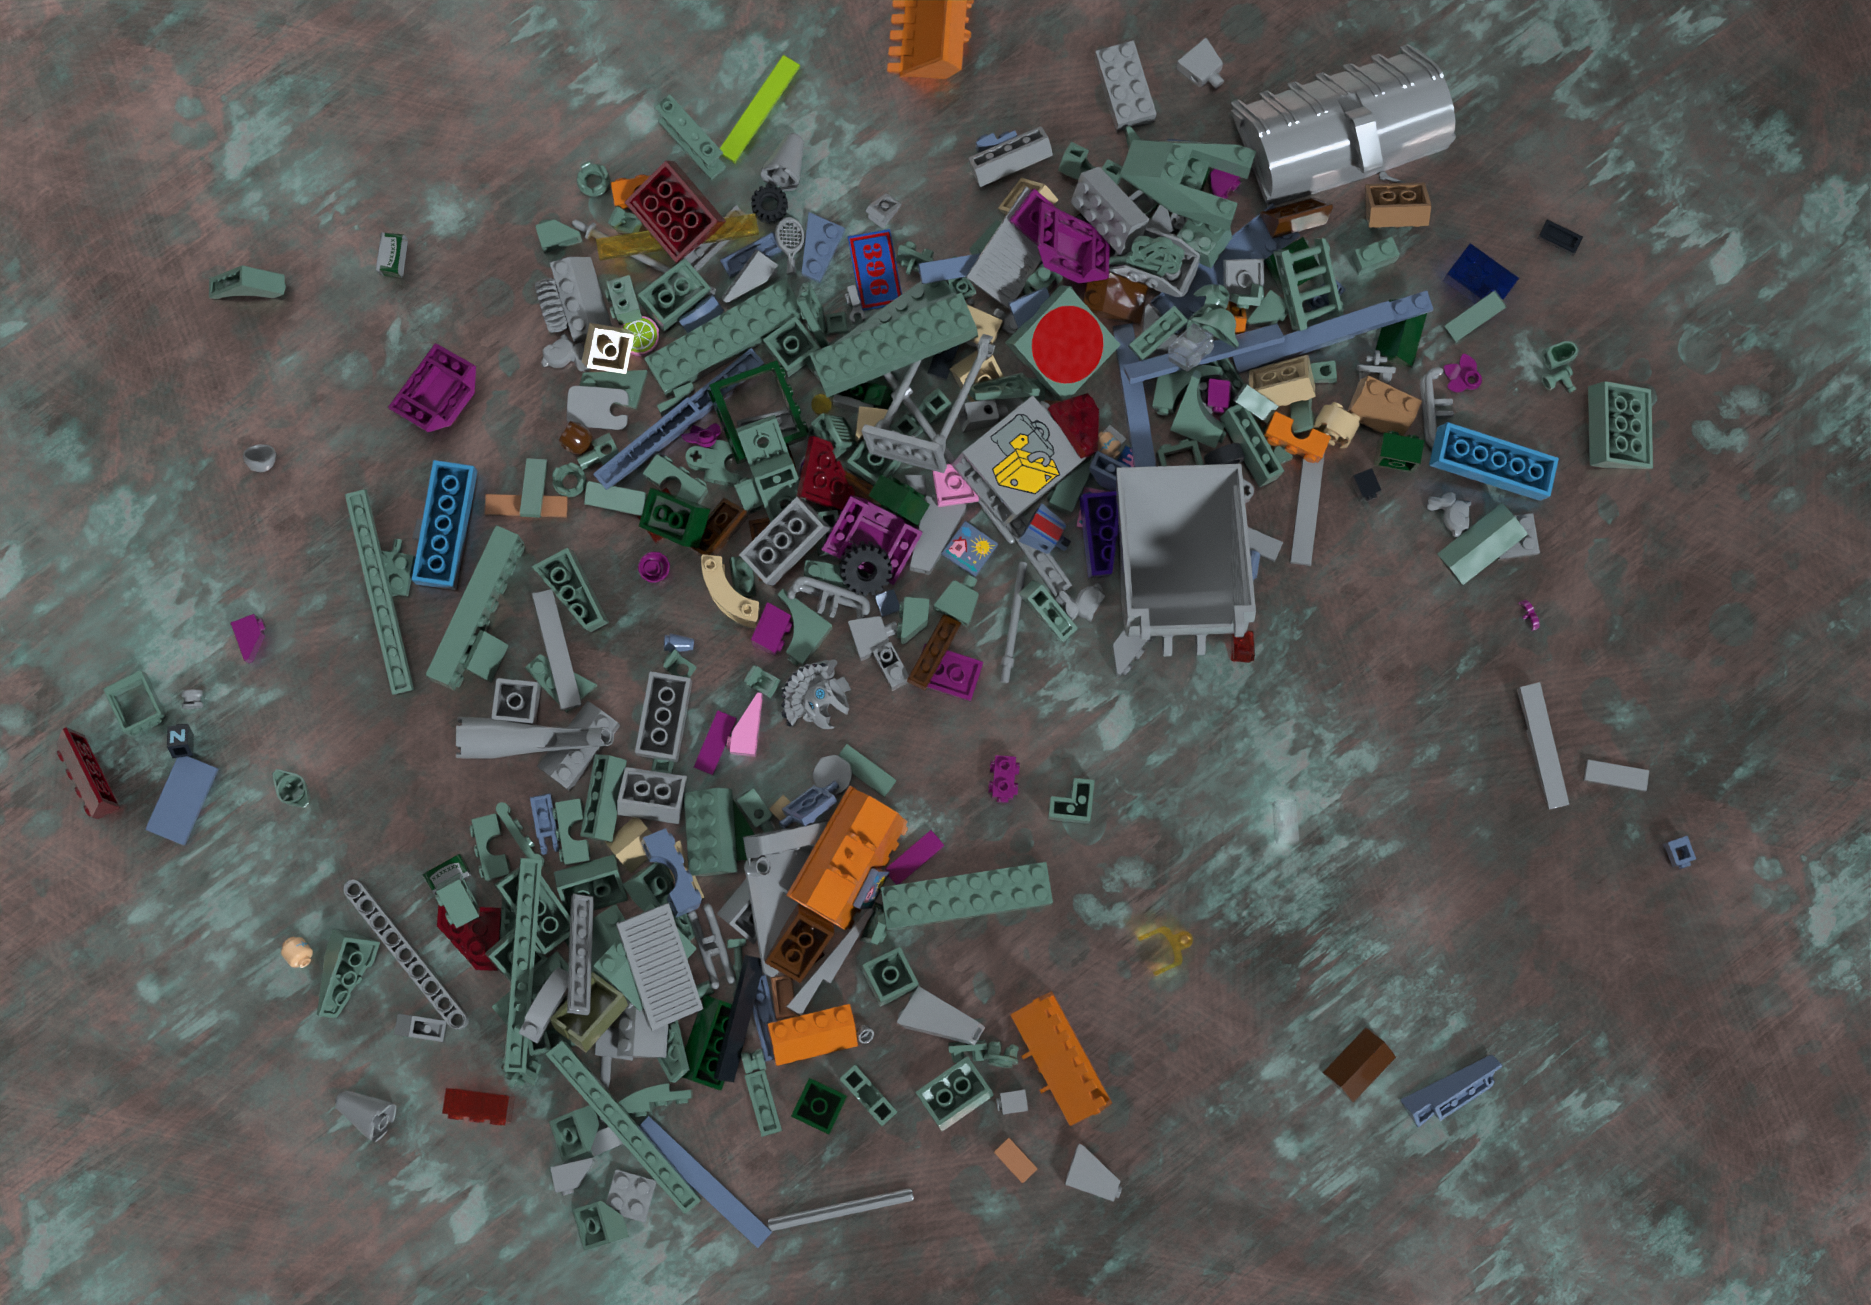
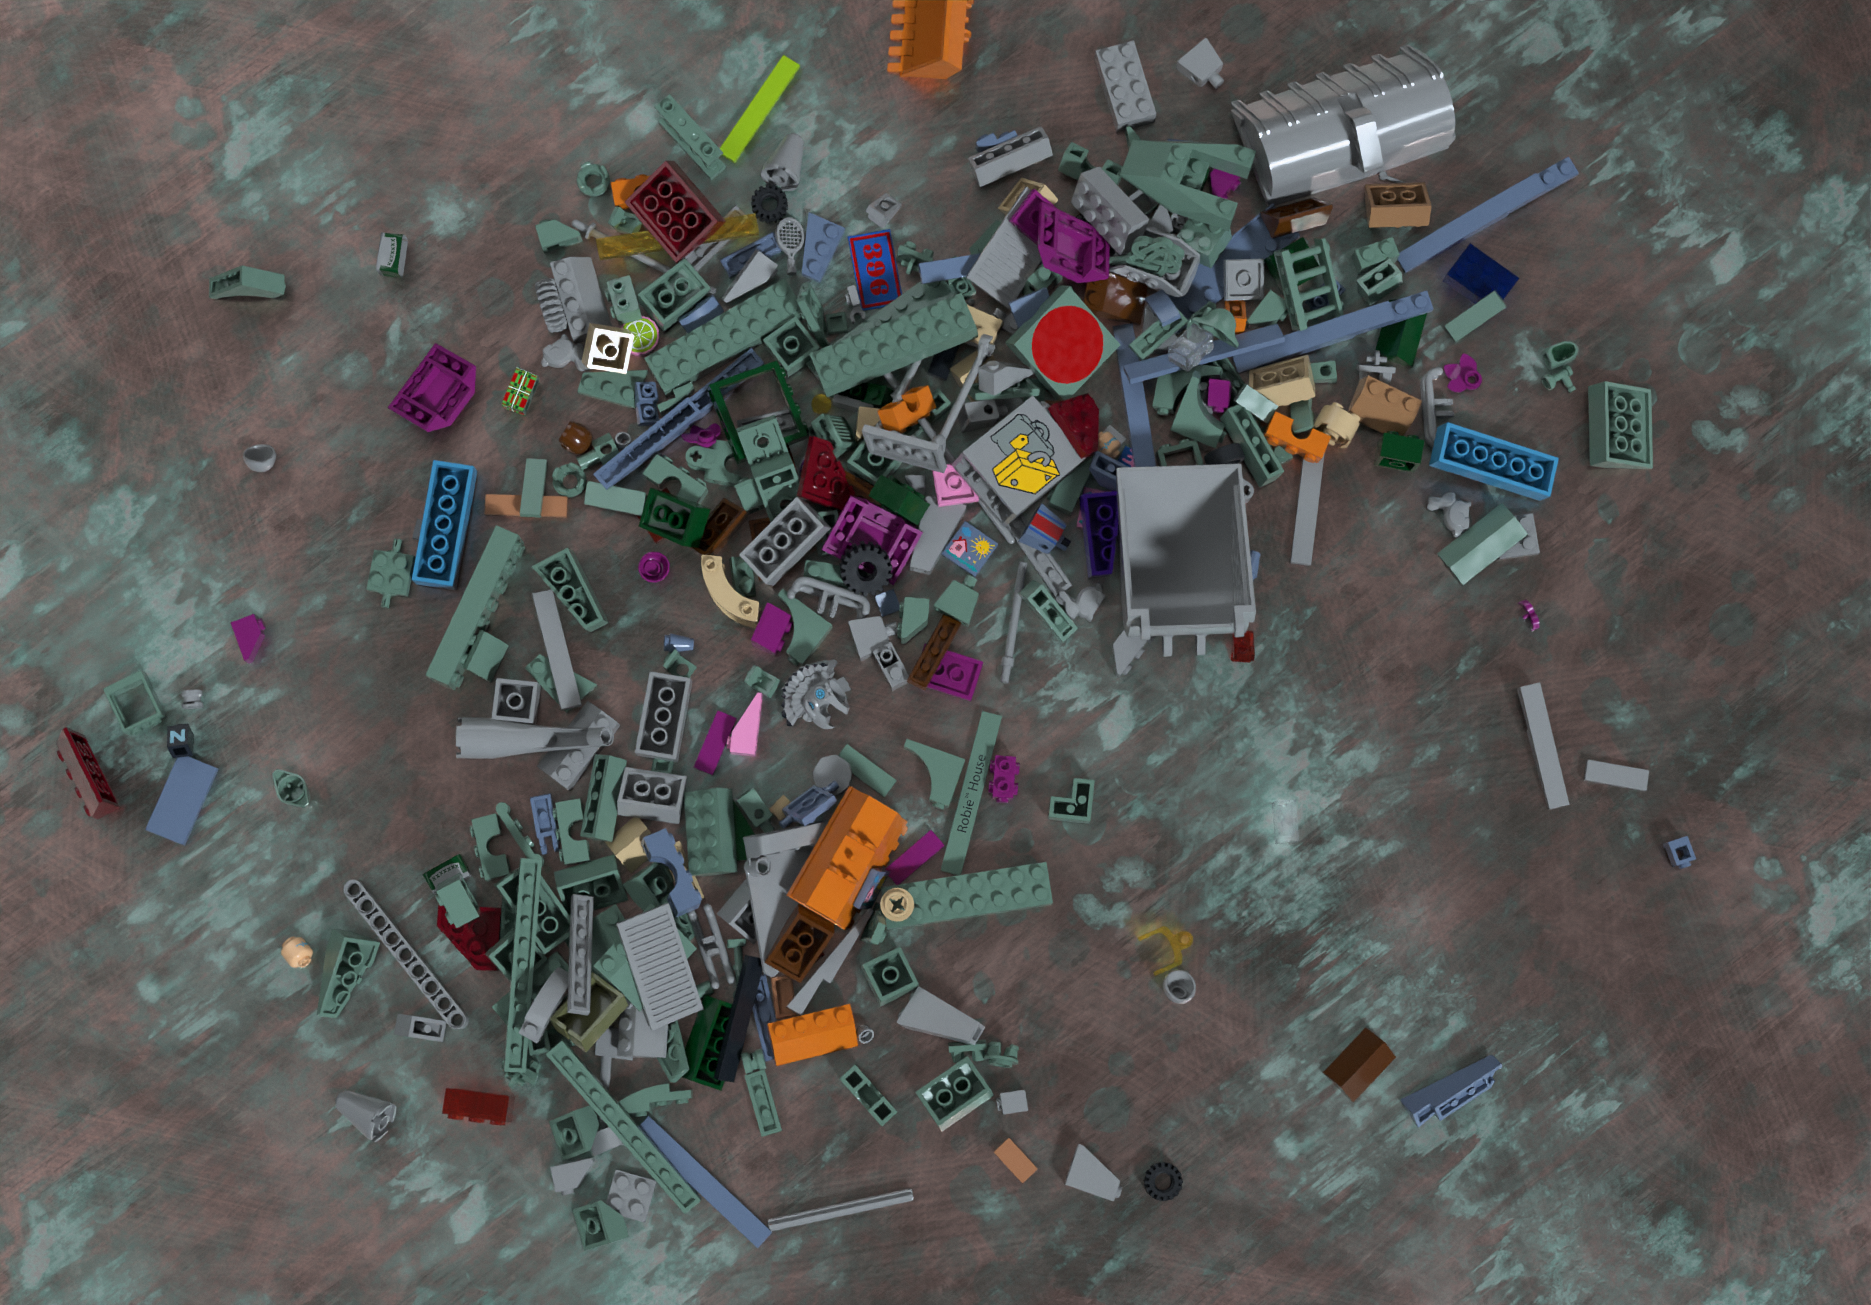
sand green plate [345,489,414,695] -> none
light grey piece [567,385,629,430] -> none
dark green brick [791,1078,848,1135] -> none
orange piece [1010,991,1112,1126] -> none
sand green piece [1193,284,1230,313] -> none
sand green bracket [1230,283,1264,309] -> none
light grey tile [1248,527,1283,562] -> none
black brick [1350,468,1381,502] -> none
black tile [1537,219,1583,256] -> none
none -> piece [502,366,539,416]
none -> light grey hinge [615,432,631,450]
none -> sand blue slope [635,382,659,426]
none -> orange arch [877,385,936,434]
none -> tan gear [880,888,914,922]
none -> sand green arch [904,739,965,810]
none -> sand green tile [940,711,1002,876]
none -> light grey slope [978,361,1034,396]
none -> black tyre [1144,1162,1183,1201]
none -> sand blue slope [1145,289,1181,327]
none -> light grey piece [1163,970,1196,1004]
none -> sand green brick [1356,258,1403,306]
none -> sand blue slope [1397,156,1579,273]

